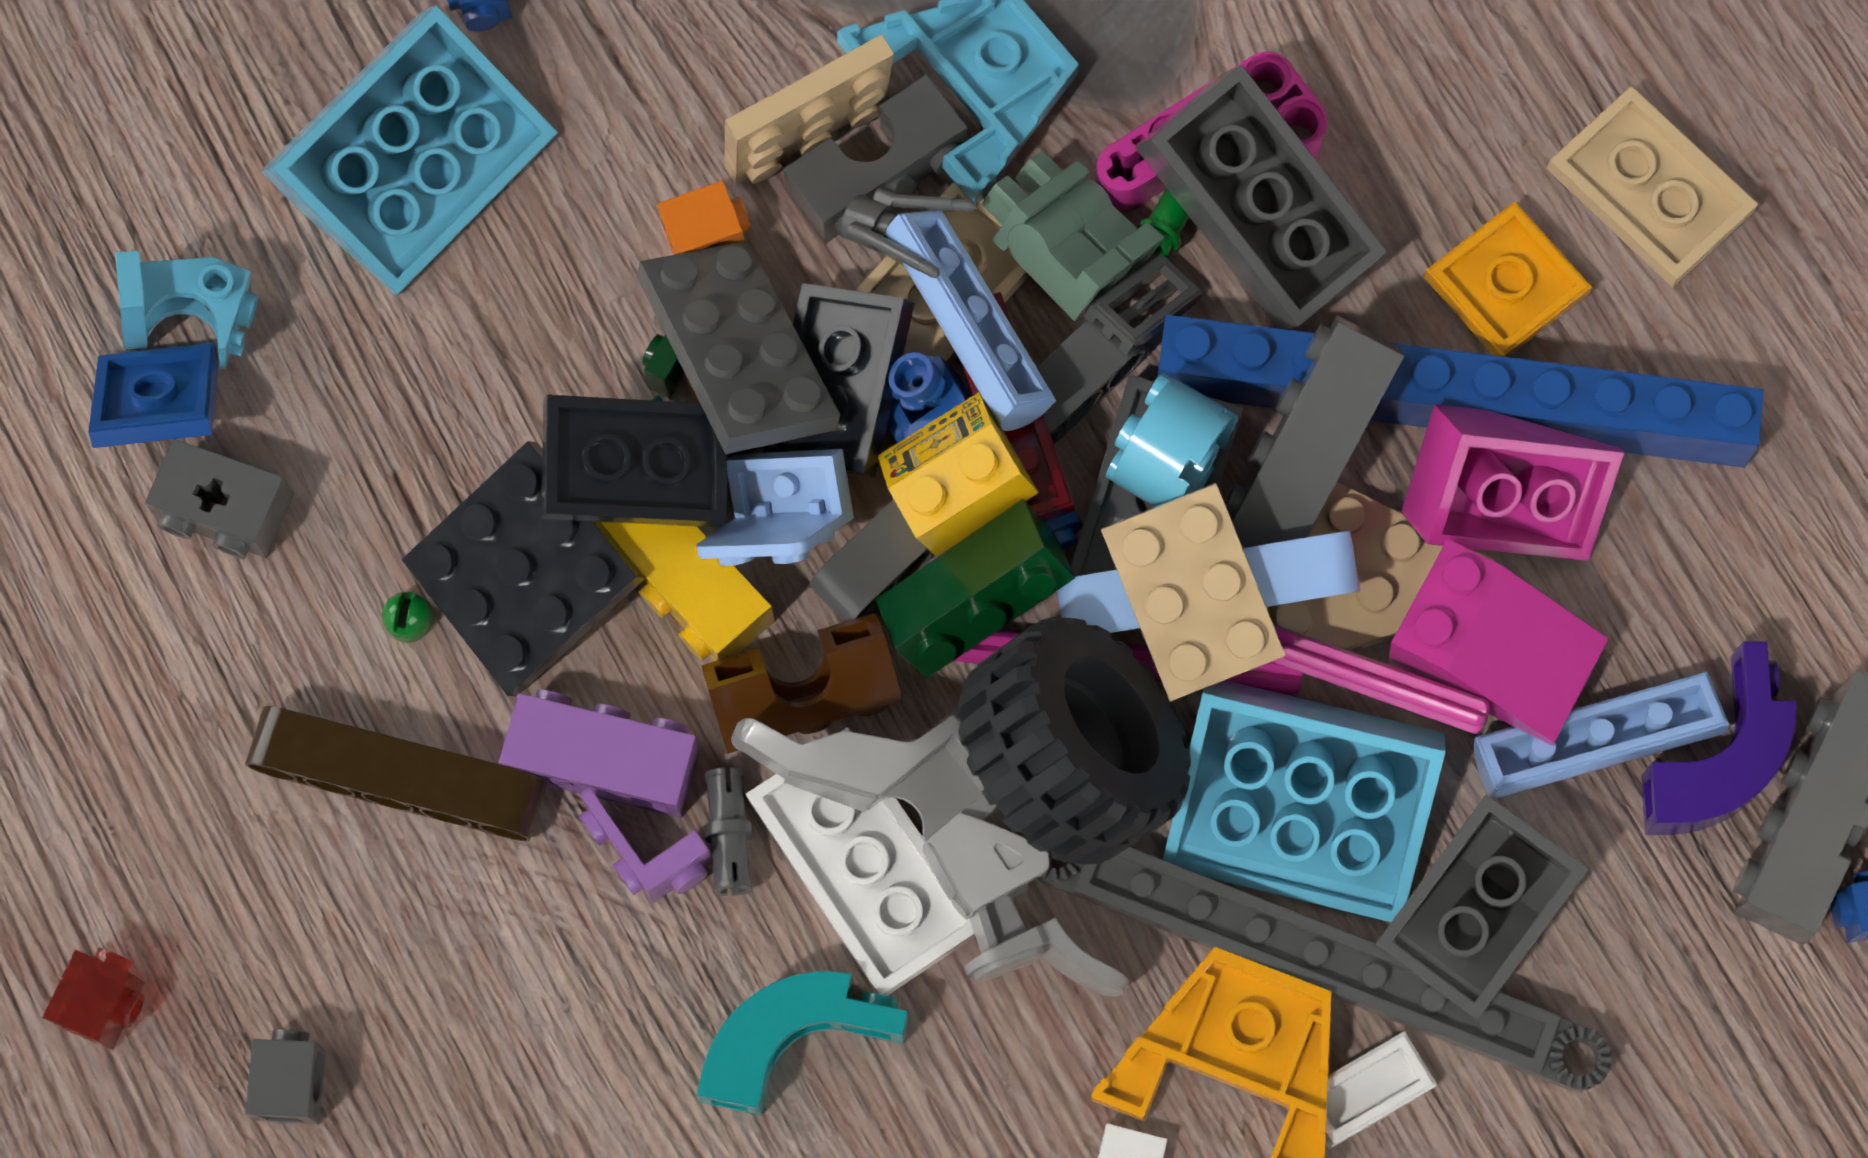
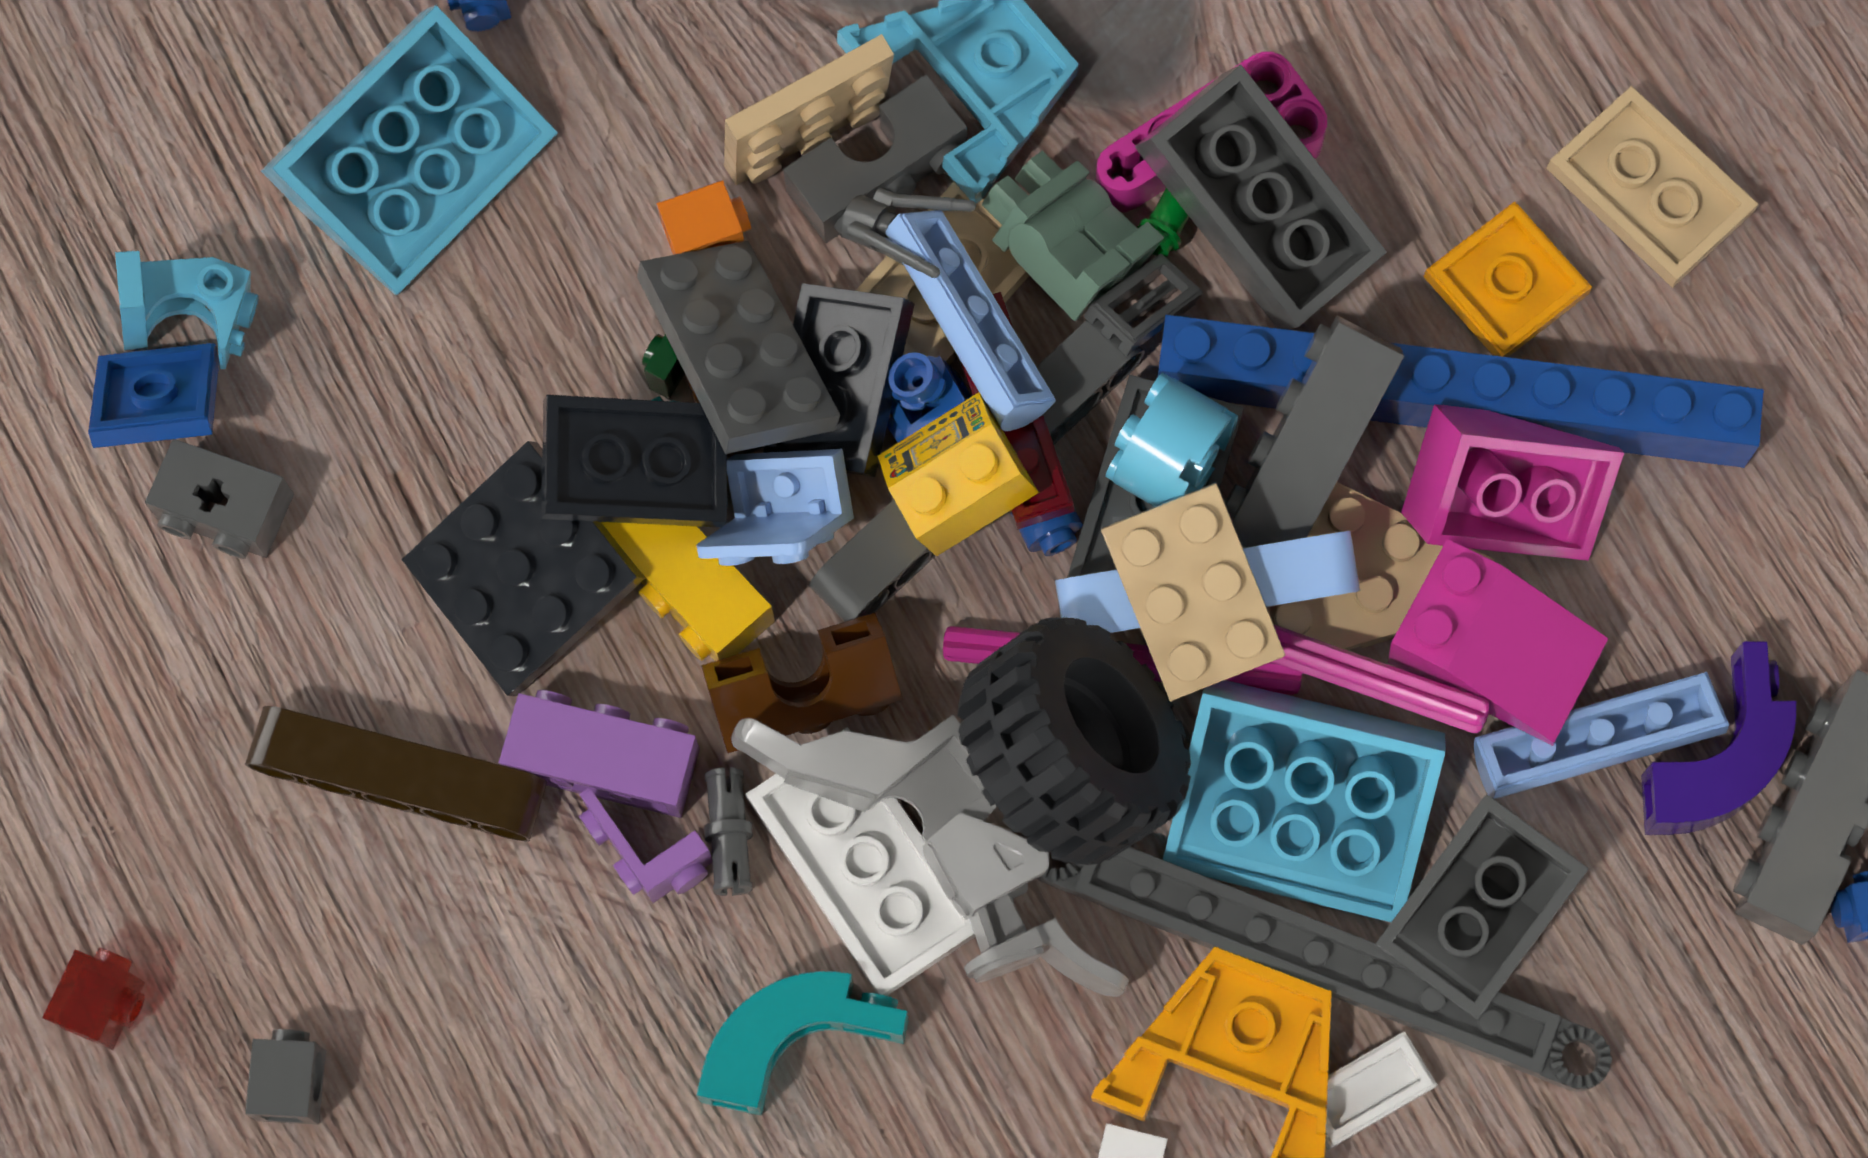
green hinge [382,592,433,643] -> none
dark green brick [876,499,1075,678] -> none

